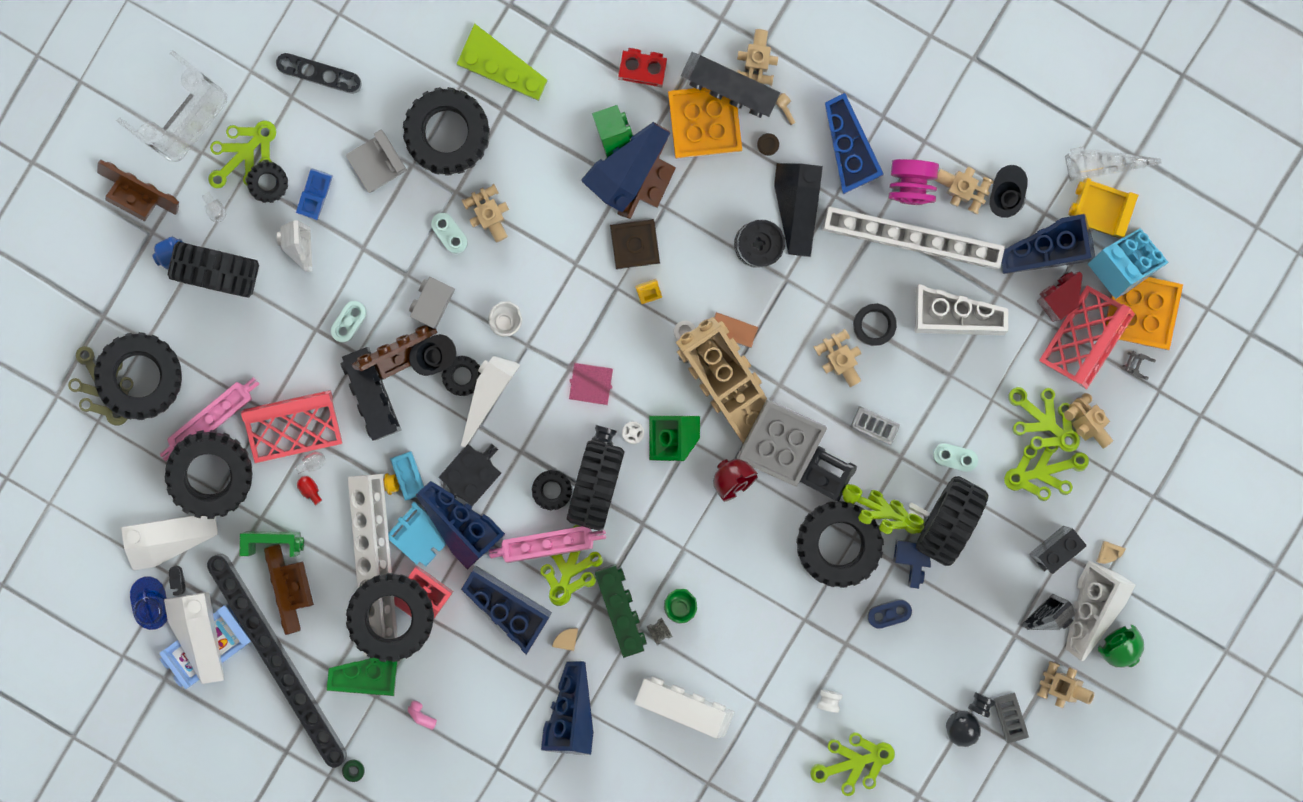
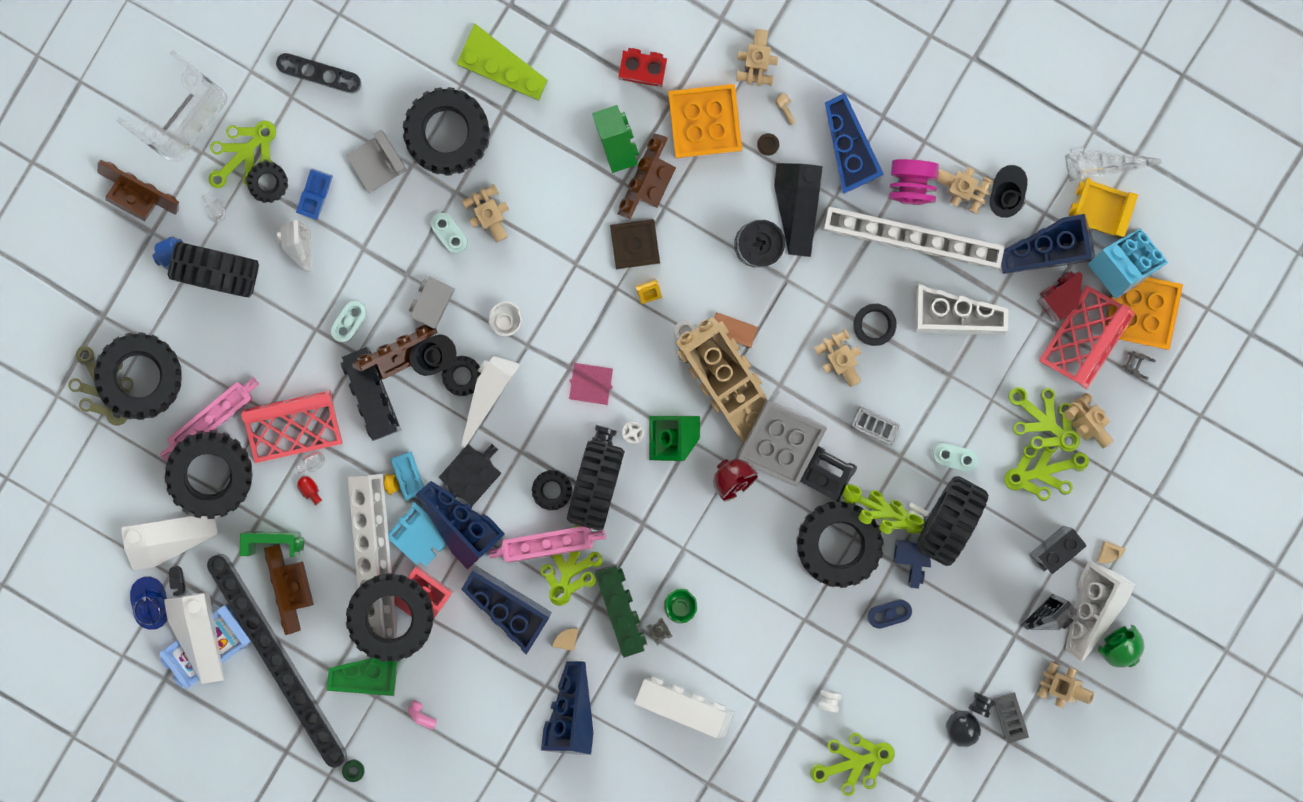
dark blue wedge [581,122,670,212] -> none
black wedge [681,52,781,118] -> none

